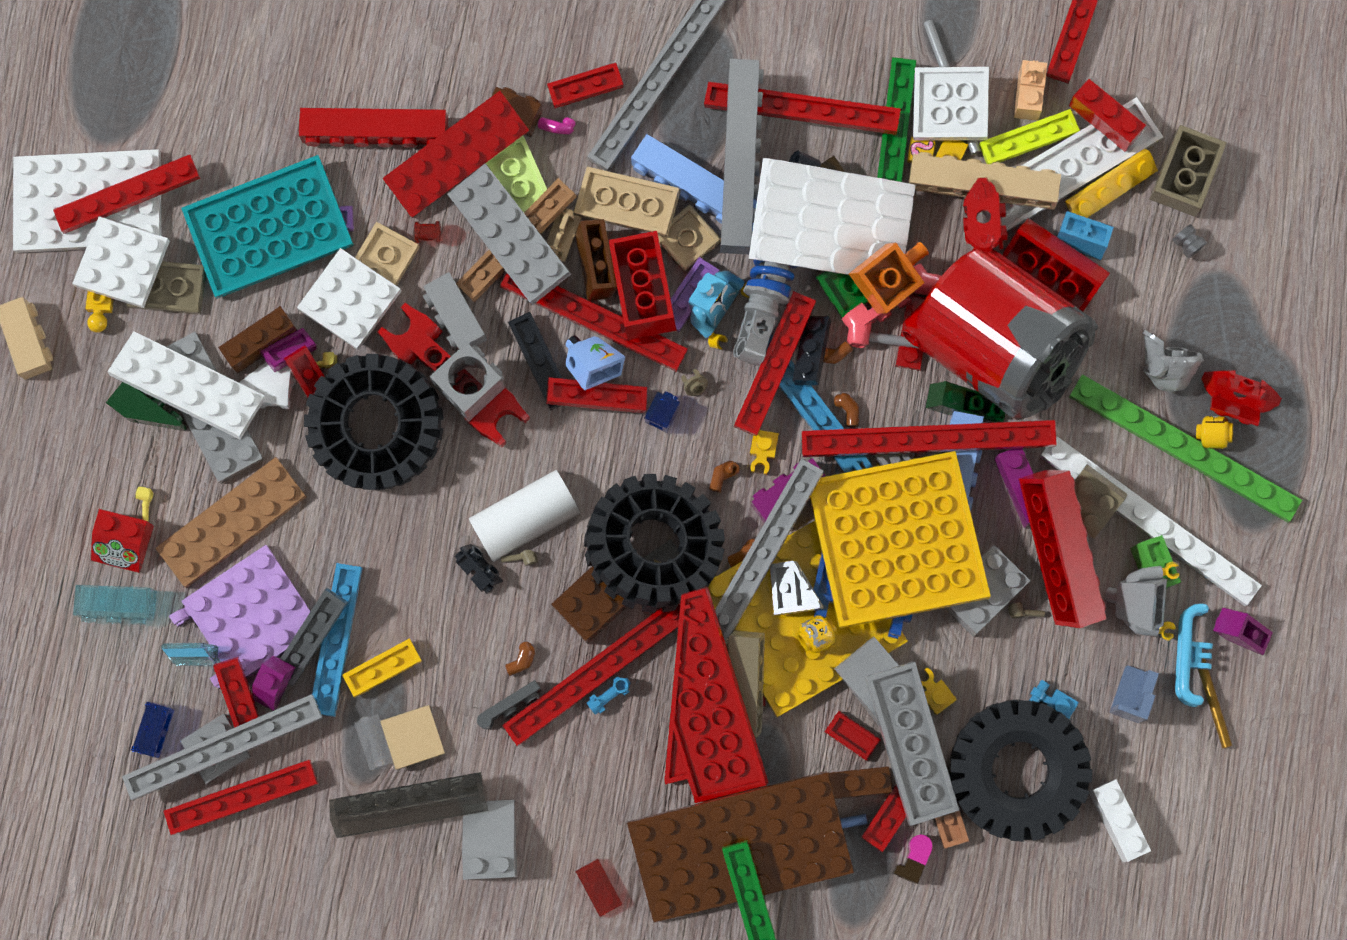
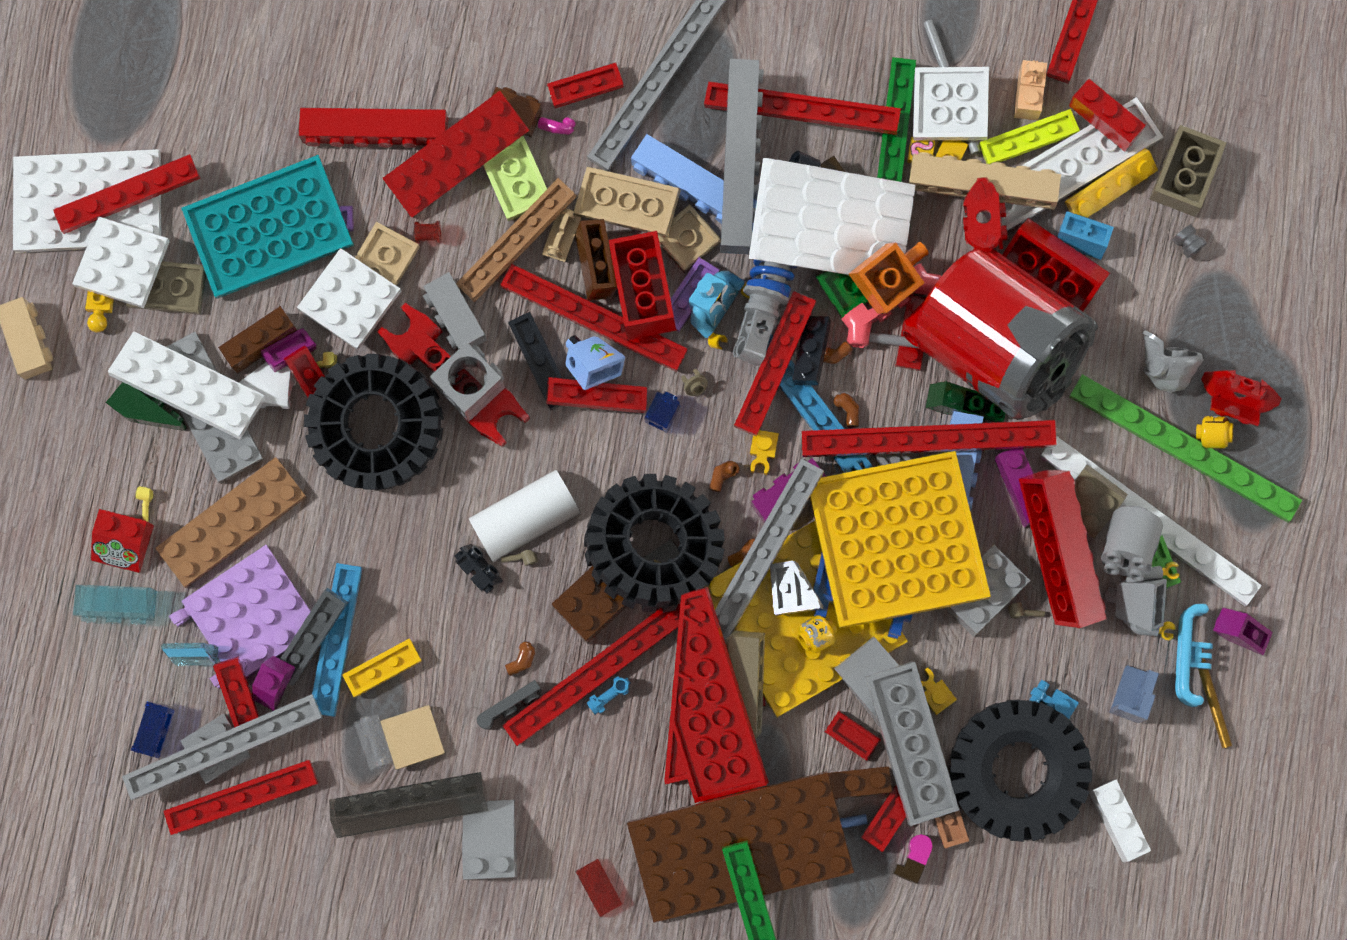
light grey plate [447,164,571,305] -> none
none -> light grey cylinder [1101,506,1163,581]

